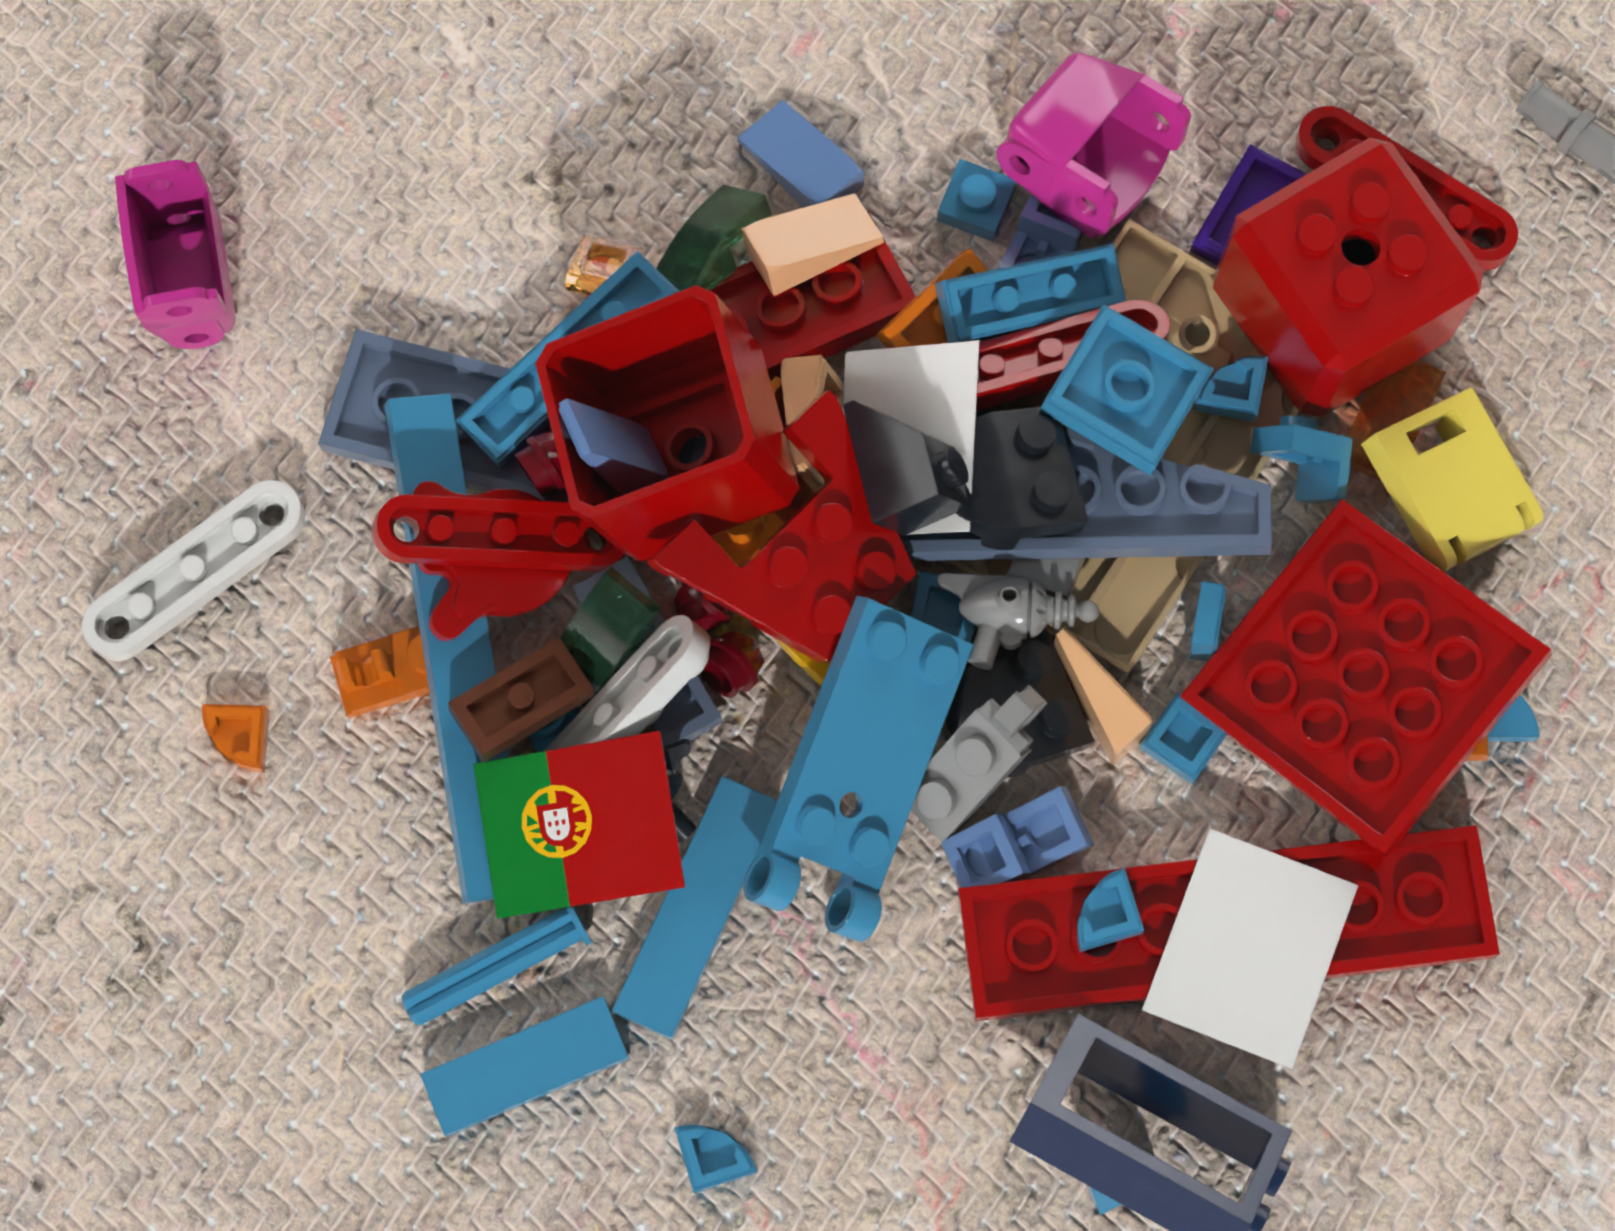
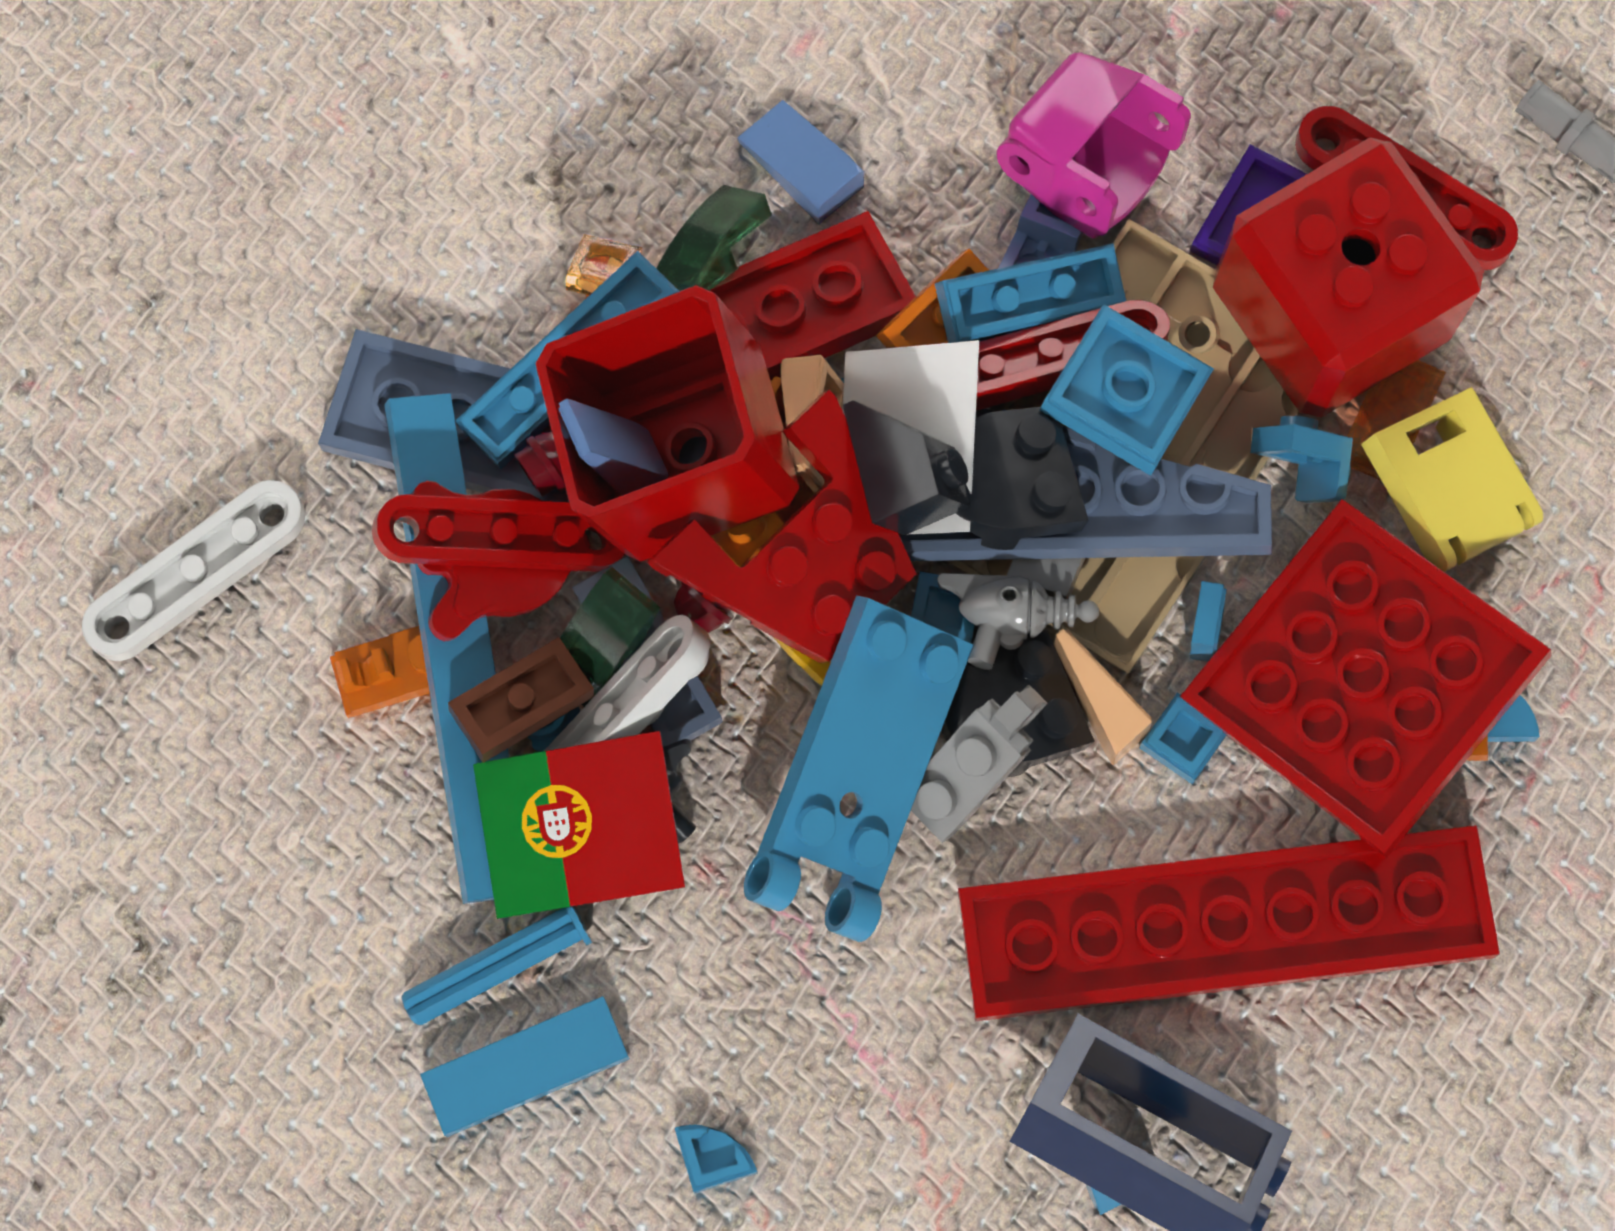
dark pink piece [115,160,236,349] -> none
orange tile [202,704,269,773] -> none
dark azure tile [612,776,778,1041] -> none
dark red plate [700,631,765,698] -> none
light nougat slope [741,193,884,296] -> none
dark azure plate [937,159,1017,242] -> none
medium blue slope [941,786,1095,888] -> none
dark azure tile [1076,868,1144,952] -> none
white sticker [1142,828,1358,1069] -> none
dark azure tile [1193,356,1268,422] -> none

